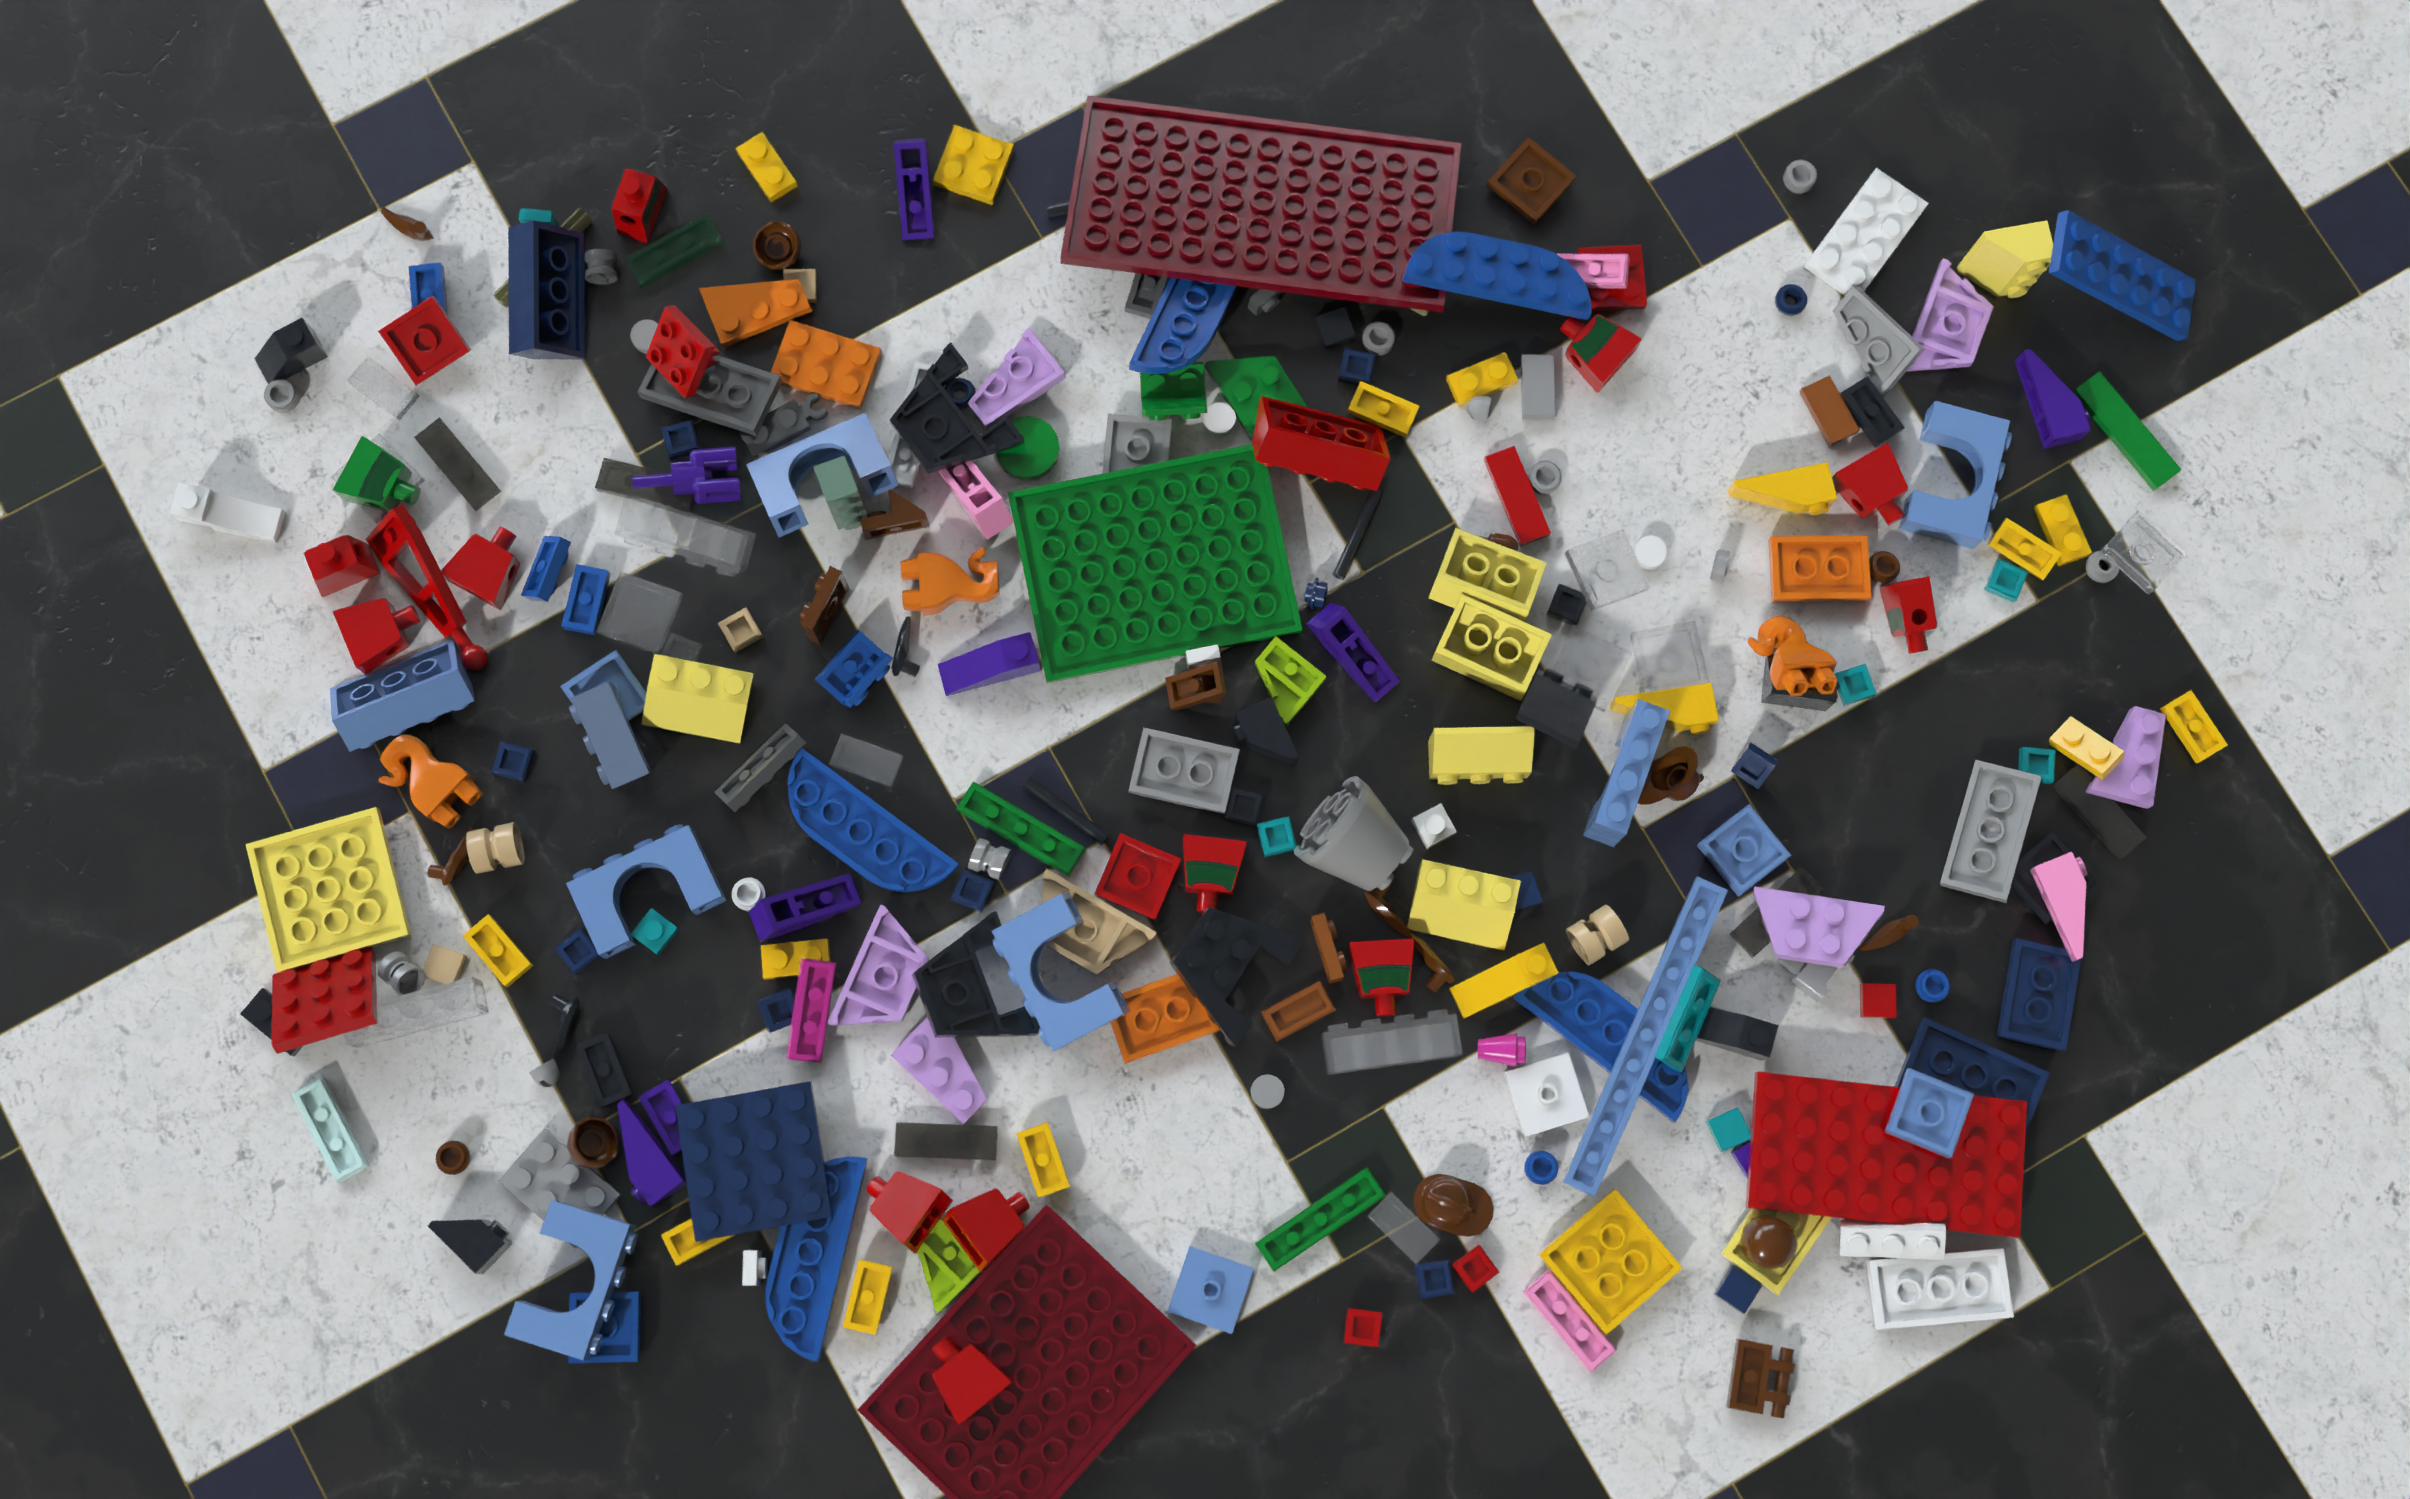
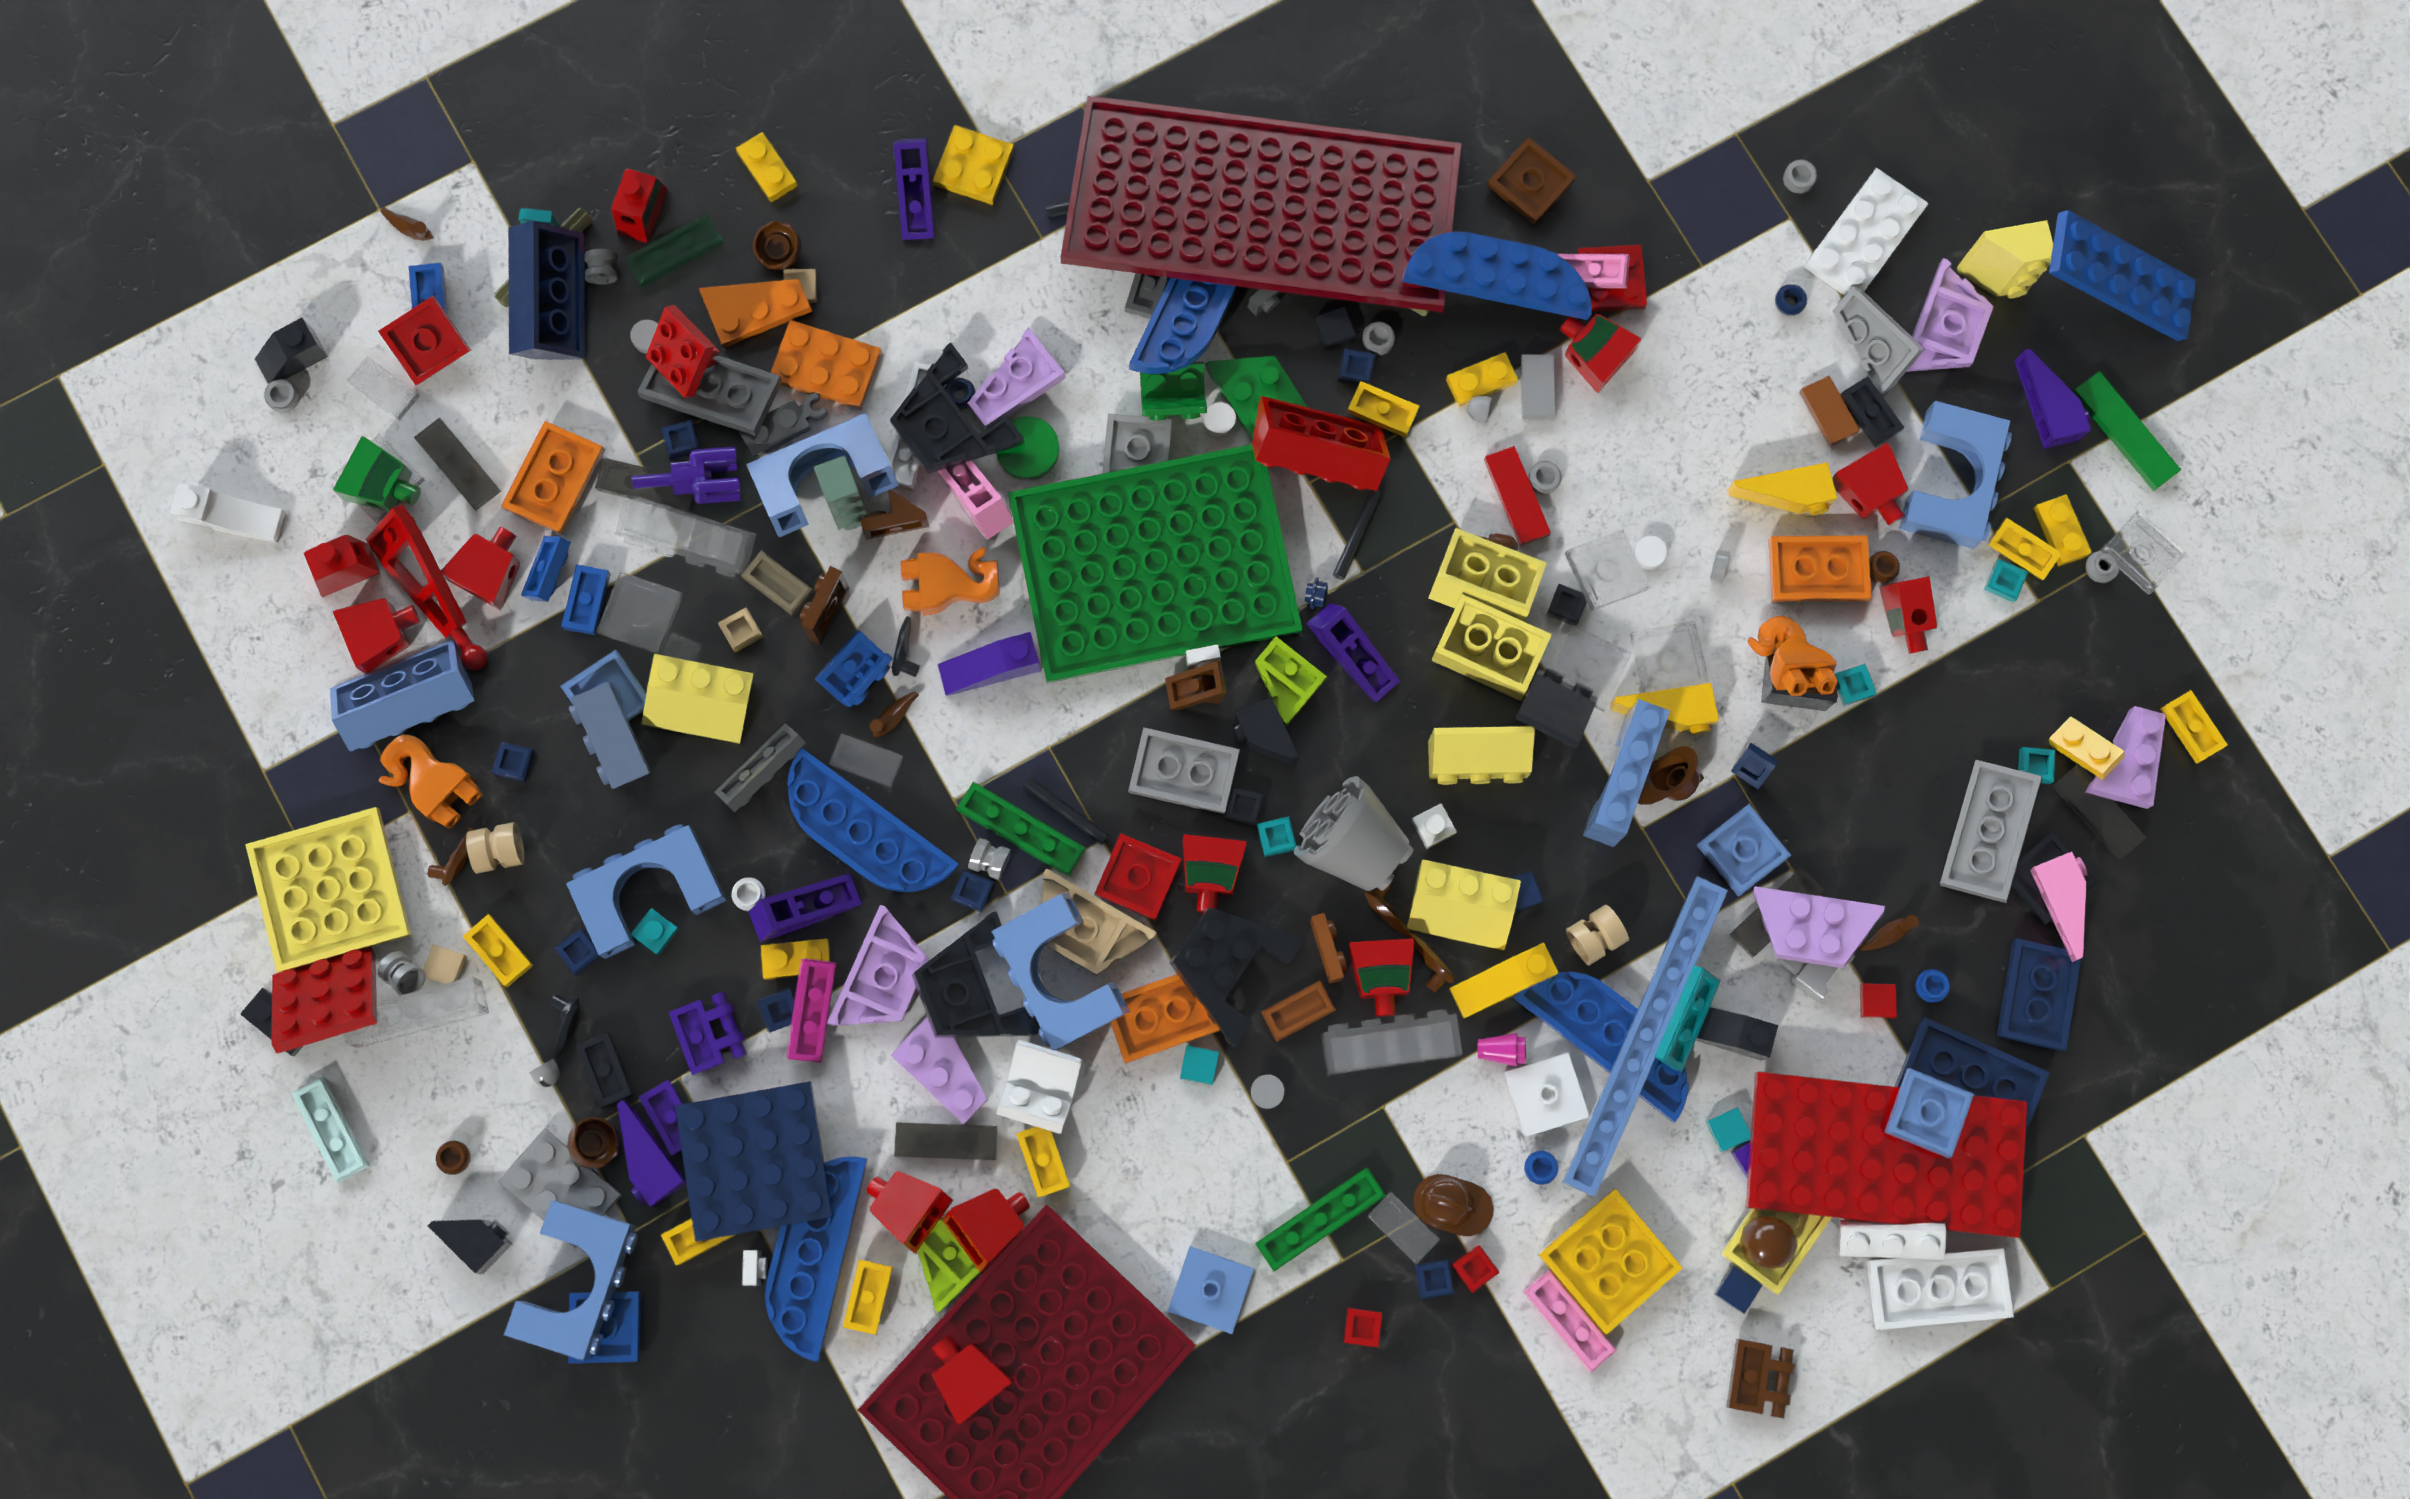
none -> orange plate [501,421,605,535]
none -> dark purple plate [669,992,747,1076]
none -> dark tan tile [741,551,813,616]
none -> reddish brown bar [870,691,919,739]
none -> white bracket [996,1040,1082,1134]
none -> teal tile [1180,1045,1219,1085]

